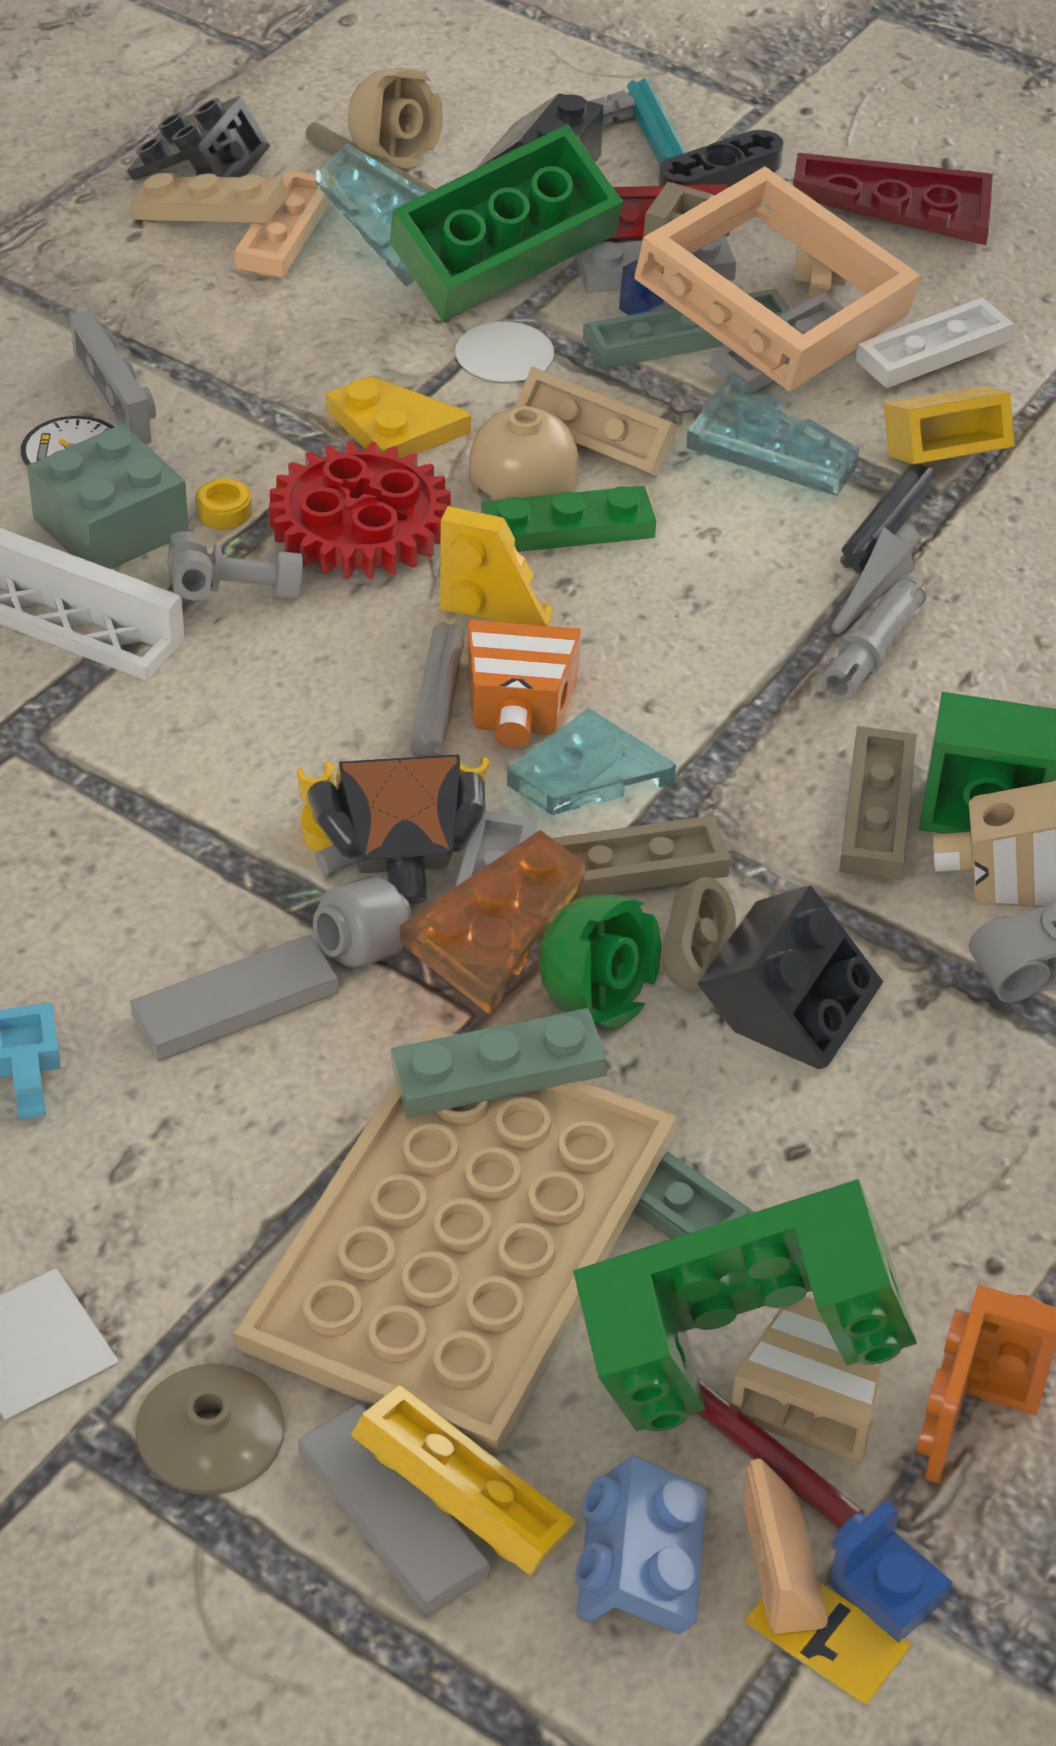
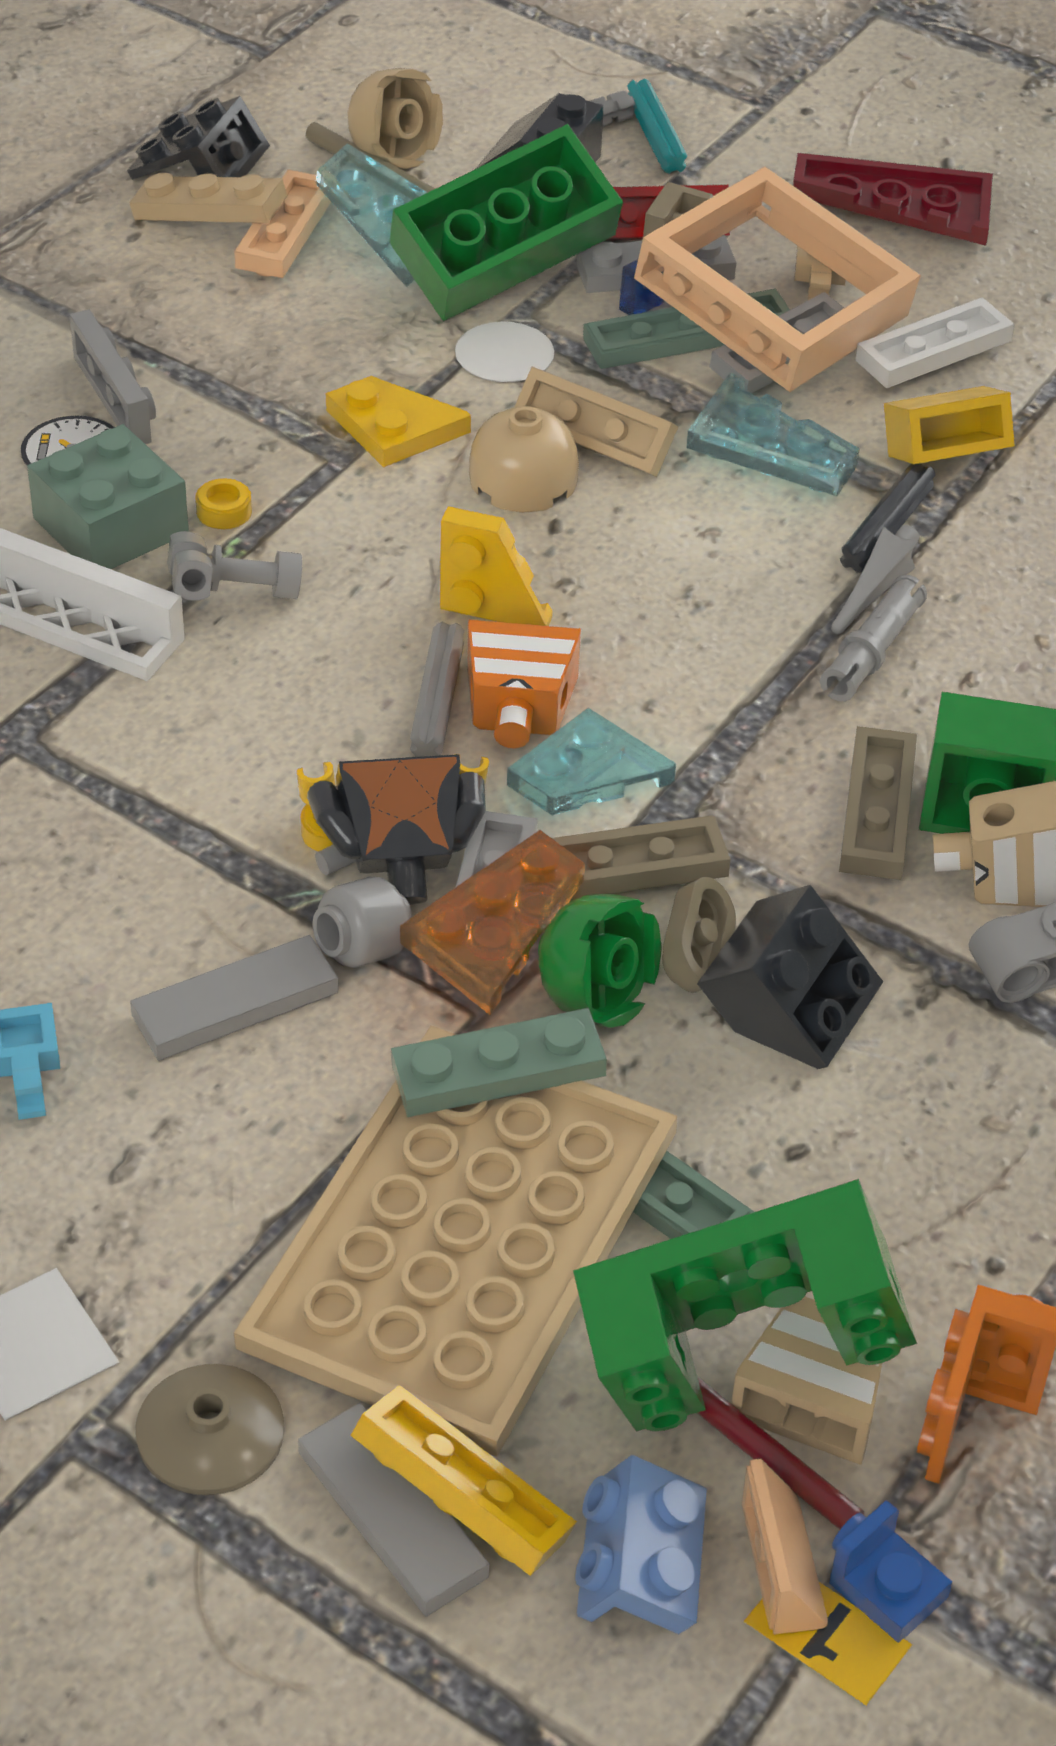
red gear [269,442,451,579] -> none
green plate [481,485,656,552] -> none
black beam [658,130,784,187] -> none

